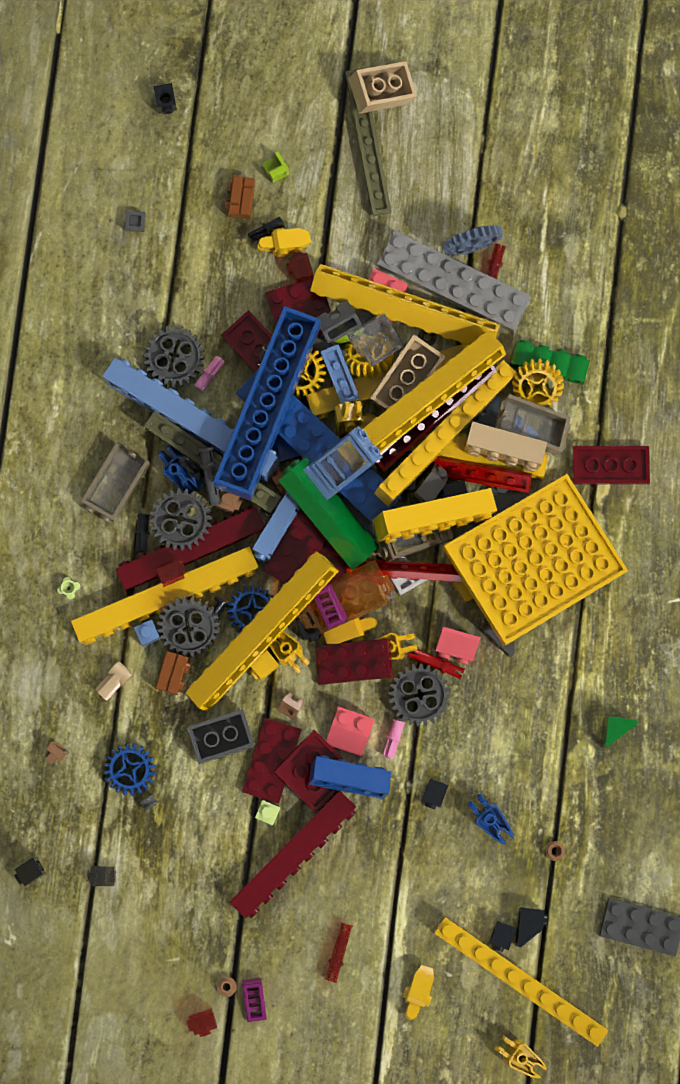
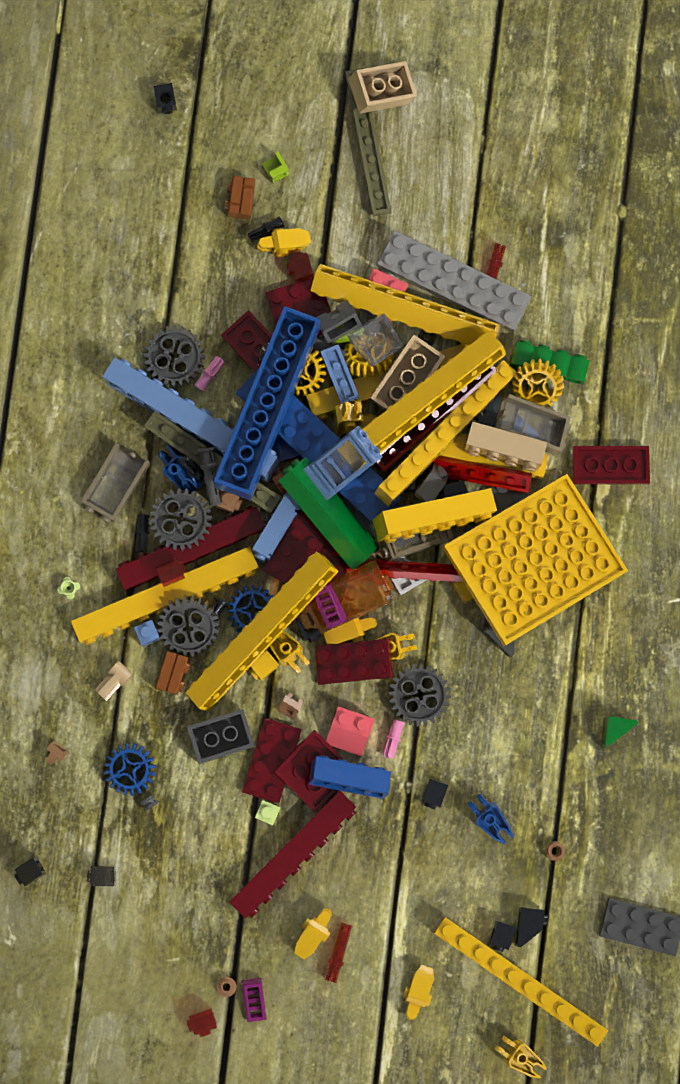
dark grey plate [125,211,146,232] -> none
red pin [407,648,465,680] -> none
coral slope [435,627,481,665] -> none
sand blue gear [442,225,504,256] -> none
none -> yellow hinge [294,908,332,960]

